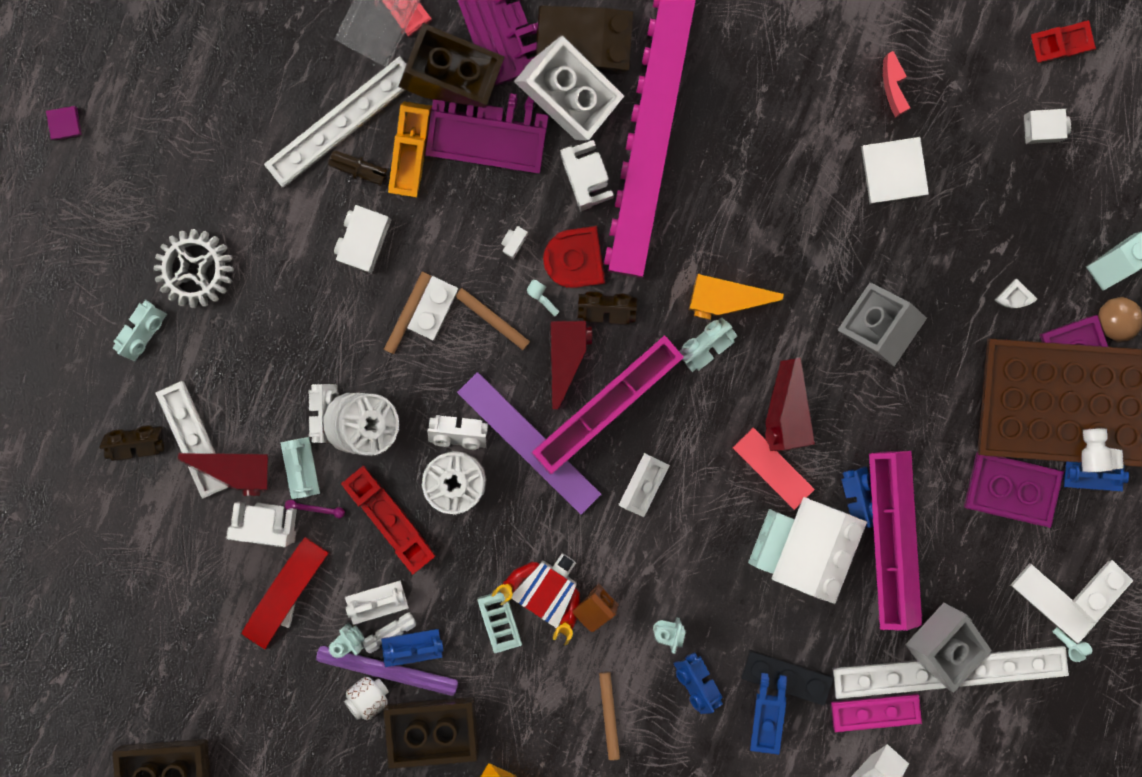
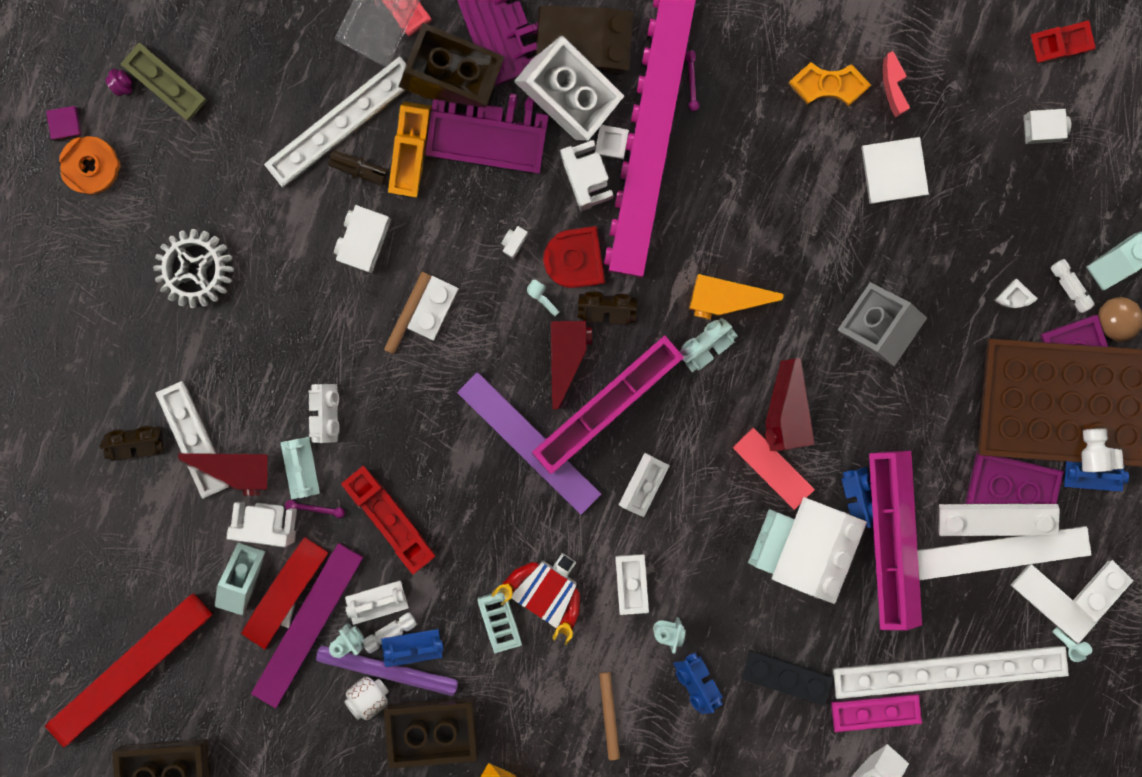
light aqua hinge [113,300,167,361] -> none
white wheel [324,393,399,455] -> none
white wheel [422,451,486,514] -> none
white hinge [427,415,488,450] -> none
medium nougat bar [455,288,530,350] -> none
dark orange slope [573,584,619,632] -> none
blue hinge [750,673,787,755] -> none
light grey slope [905,603,992,693] -> none
none -> red beam [44,593,213,748]
none -> orange plate [59,136,121,195]
none -> magenta plate [105,68,133,96]
none -> olive plate [120,43,207,122]
none -> light aqua slope [215,543,265,616]
none -> magenta tile [251,543,364,708]
none -> white plate [595,125,629,160]
none -> white plate [615,554,649,615]
none -> magenta hinge [685,50,700,111]
none -> light orange tile [788,62,871,106]
none -> white tile [918,526,1091,580]
none -> white plate [938,504,1060,536]
none -> white axle [1051,259,1094,313]

